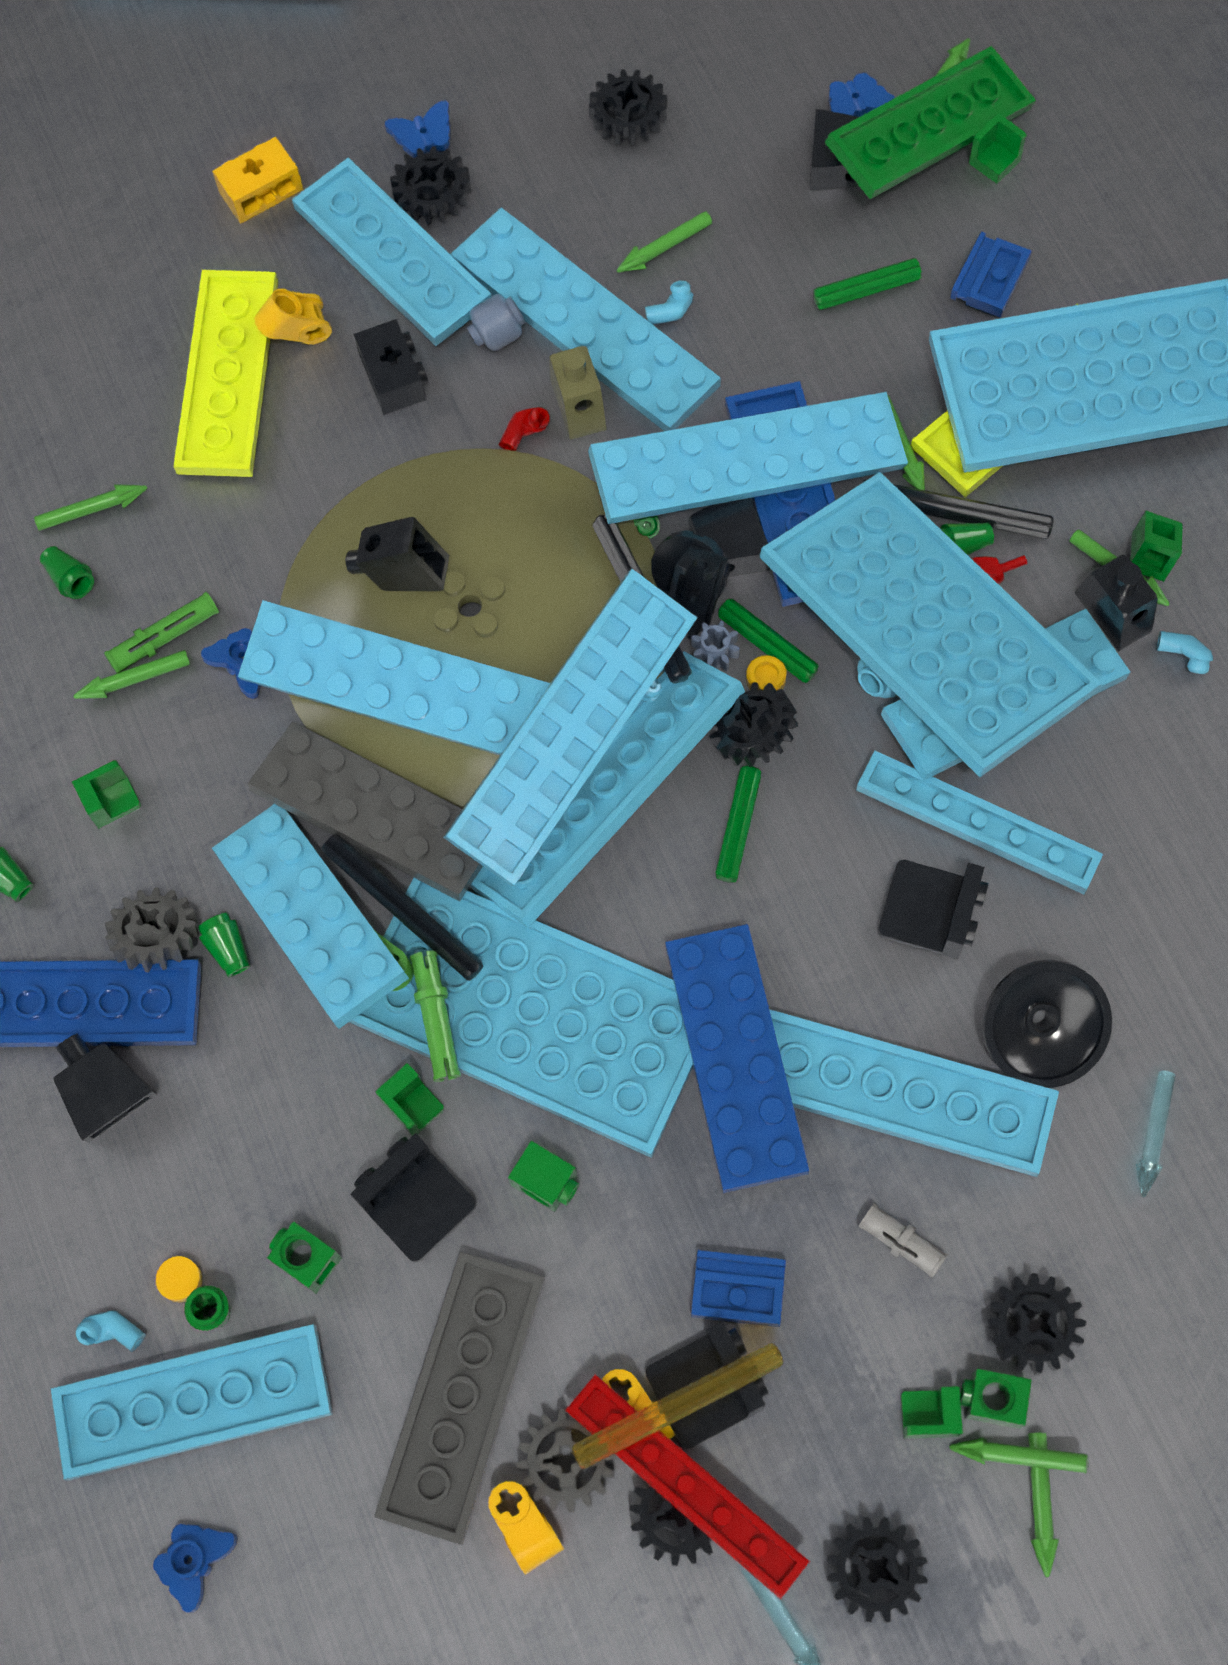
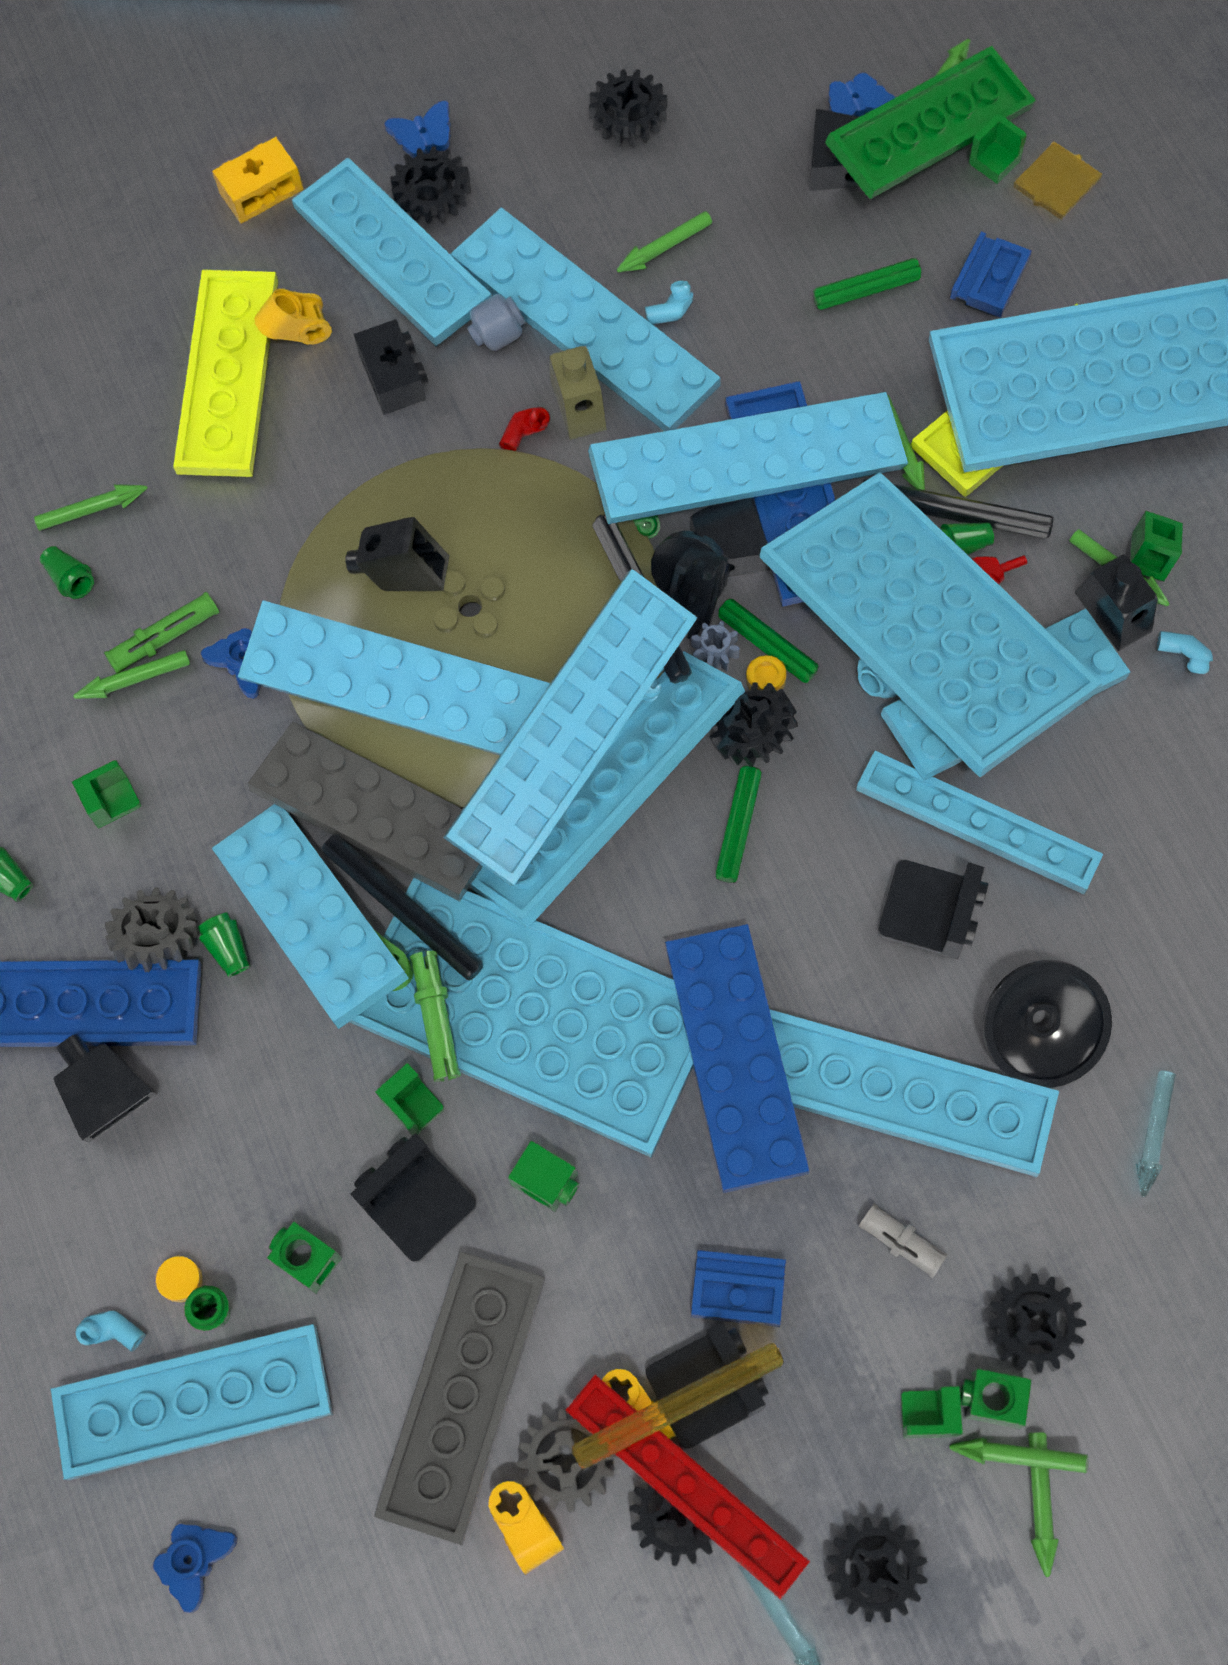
none -> clear yellow piece [1013,141,1103,220]

